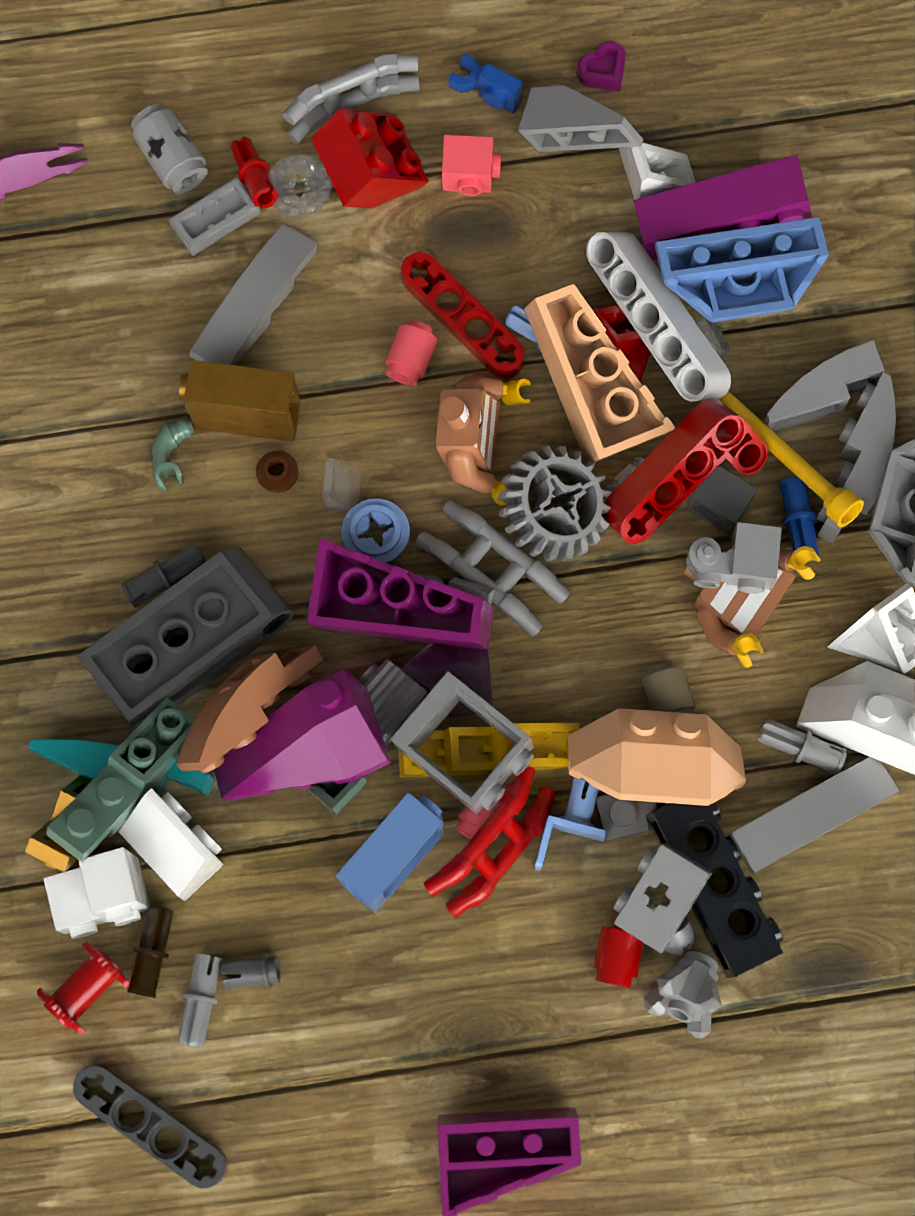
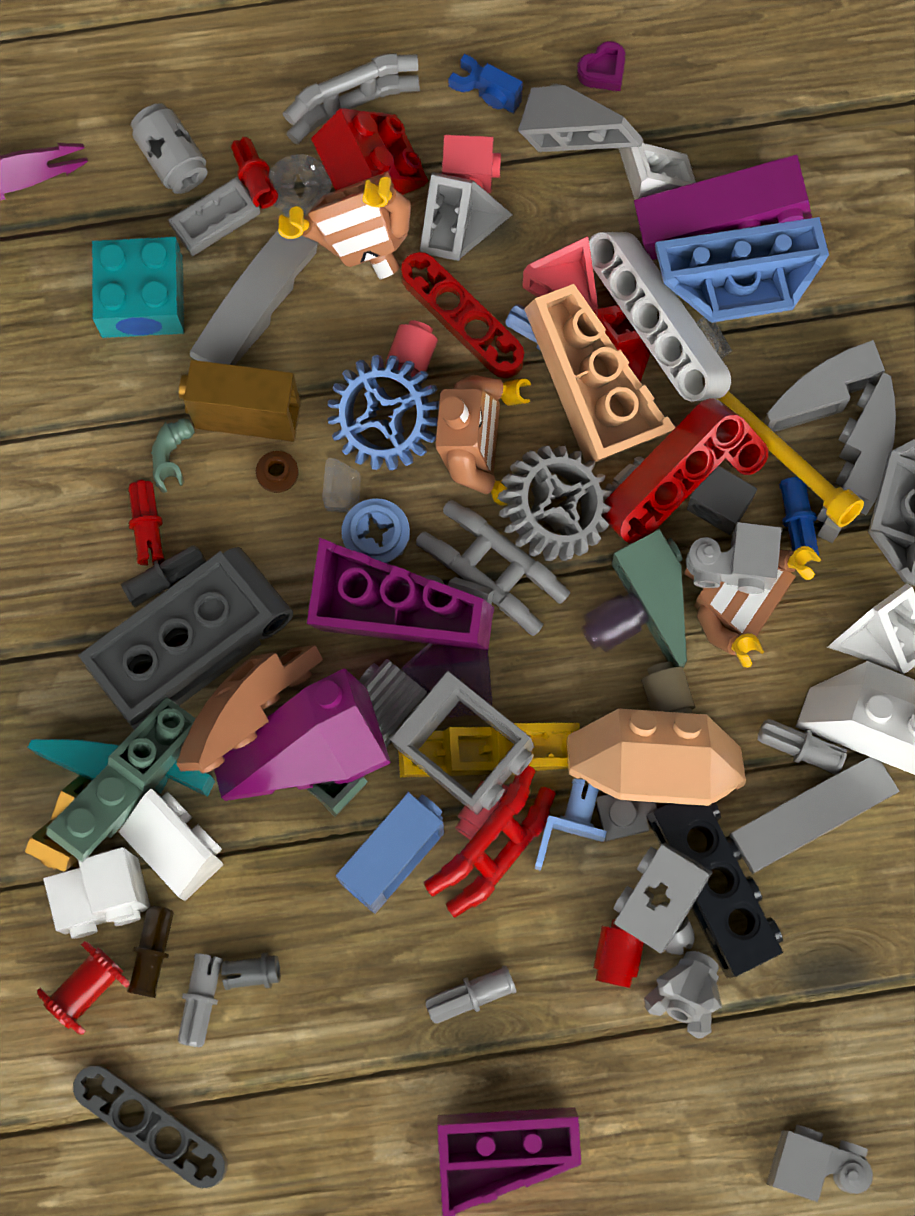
none -> teal brick [92,237,184,338]
none -> red axle [128,480,165,566]
none -> torso [278,172,411,279]
none -> medium blue gear [328,355,440,470]
none -> light grey slope [420,172,513,261]
none -> light grey axle [425,965,517,1023]
none -> coral slope [522,236,598,310]
none -> brick [581,592,649,652]
none -> sand green slope [611,529,687,668]
none -> light grey brick [766,1125,873,1202]

